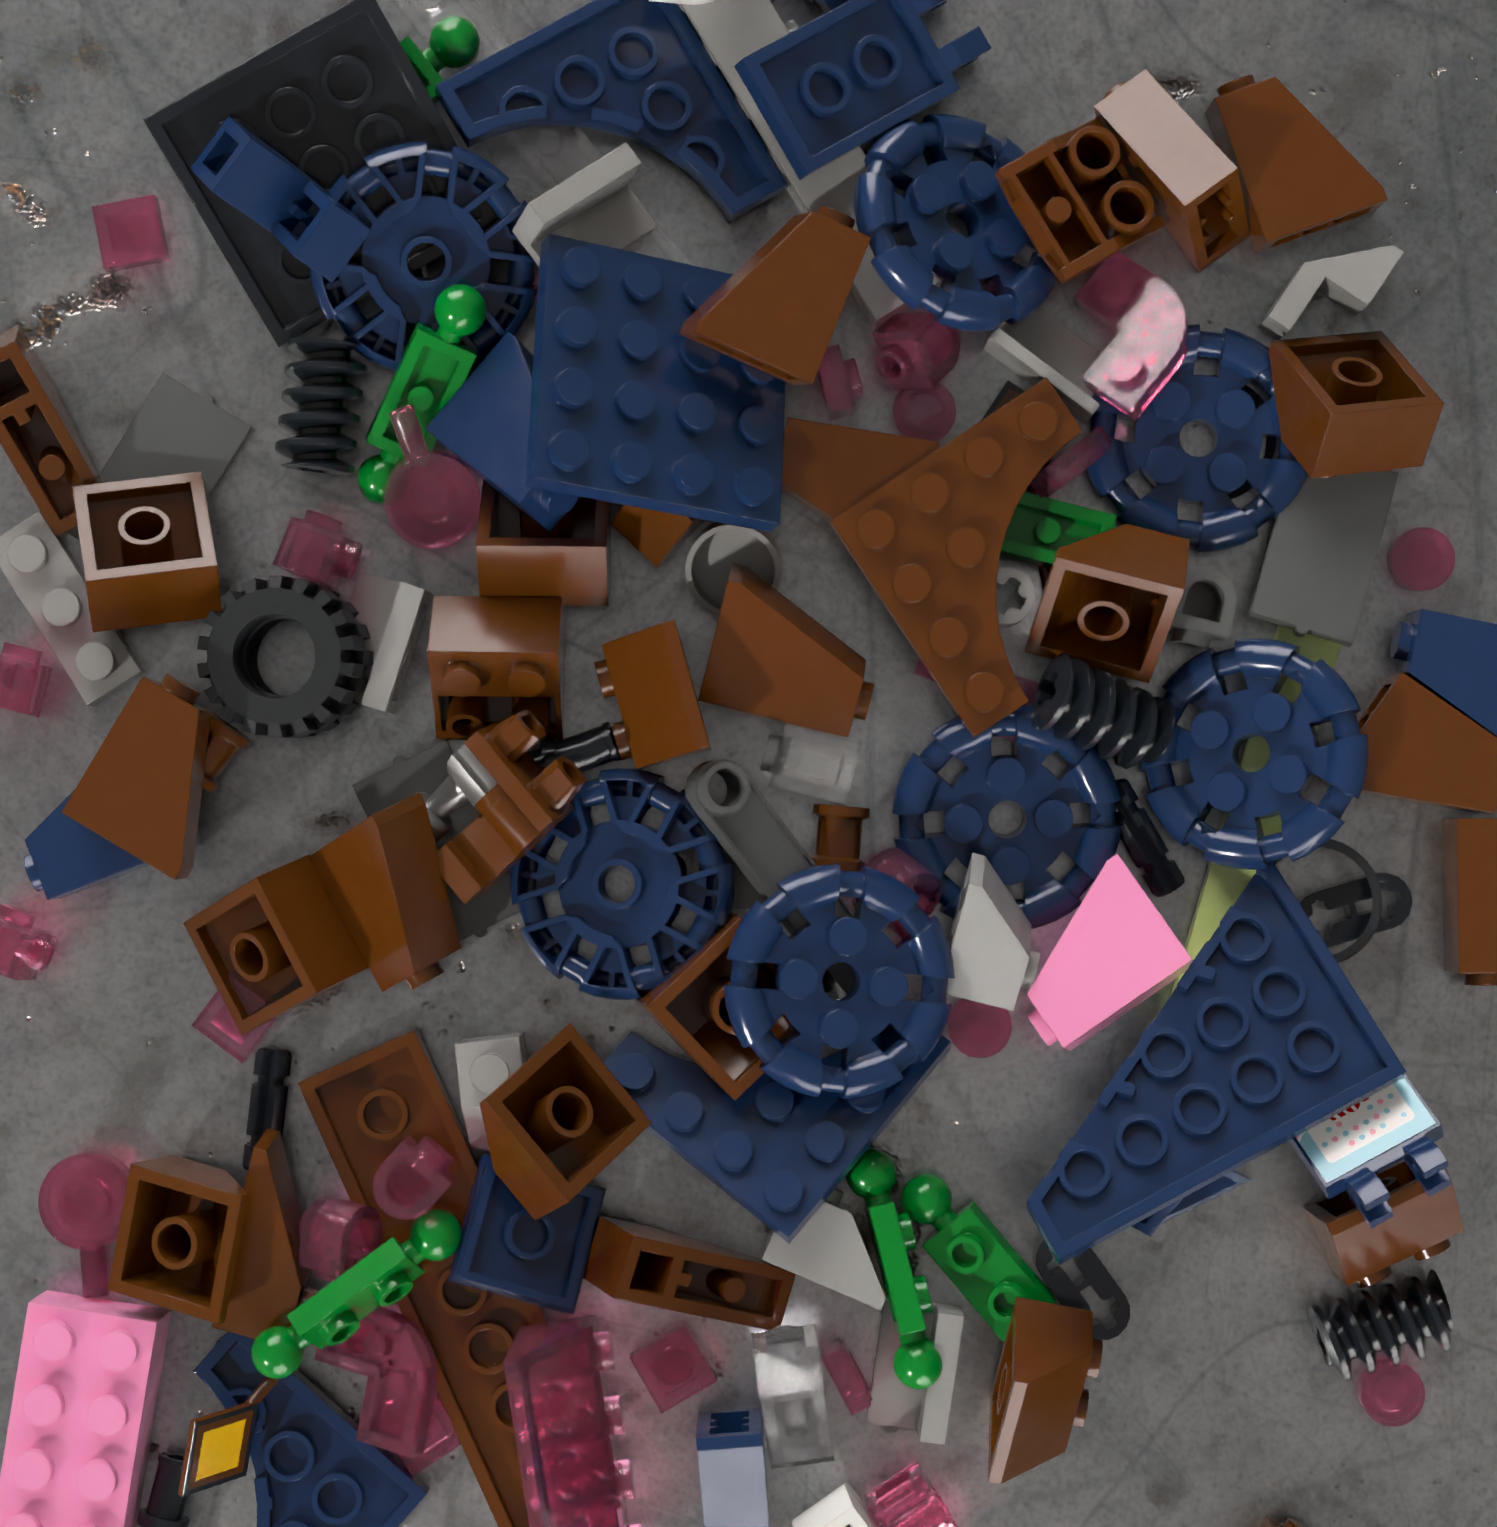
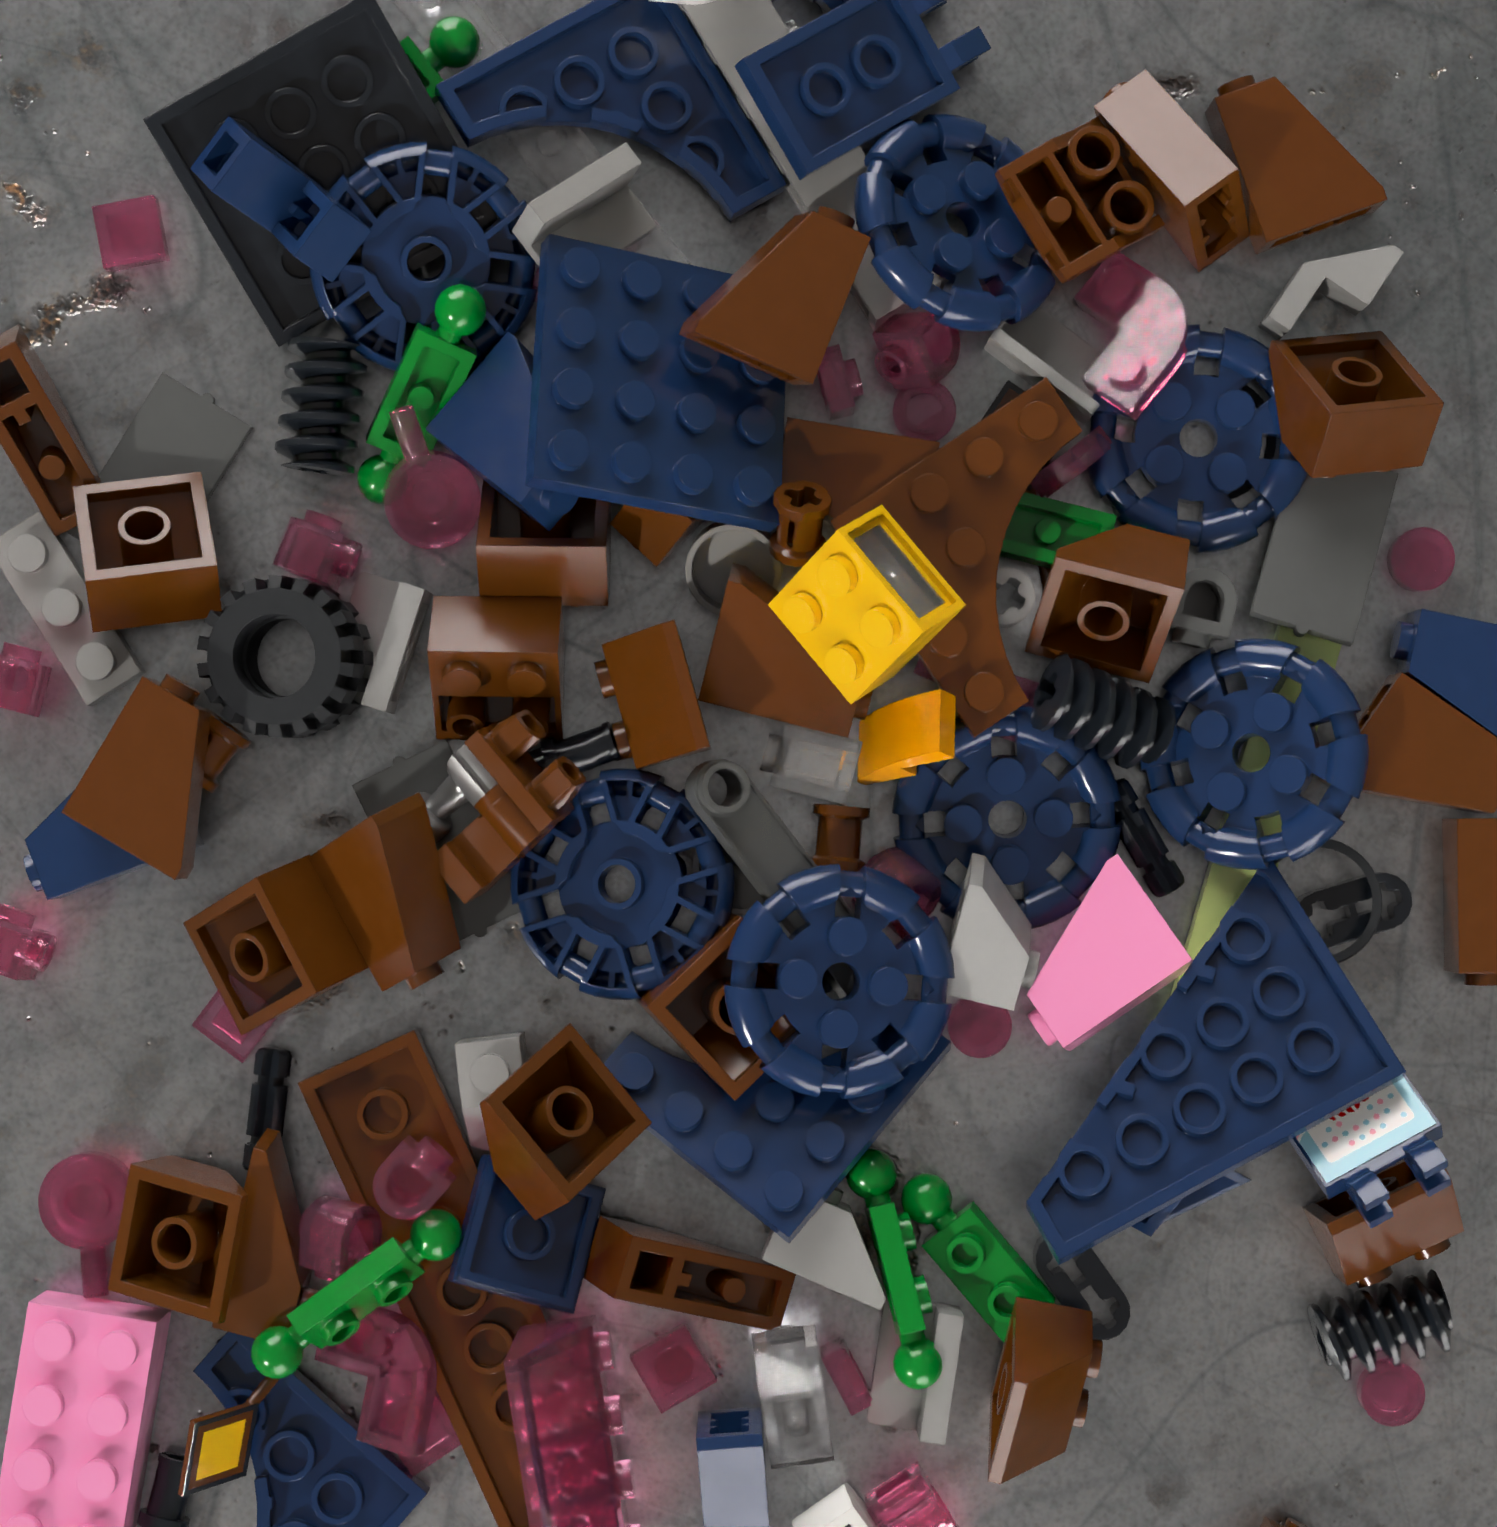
none -> yellow piece [768,505,966,704]
none -> reddish brown bush [769,481,832,567]
none -> light orange slope [857,689,956,785]

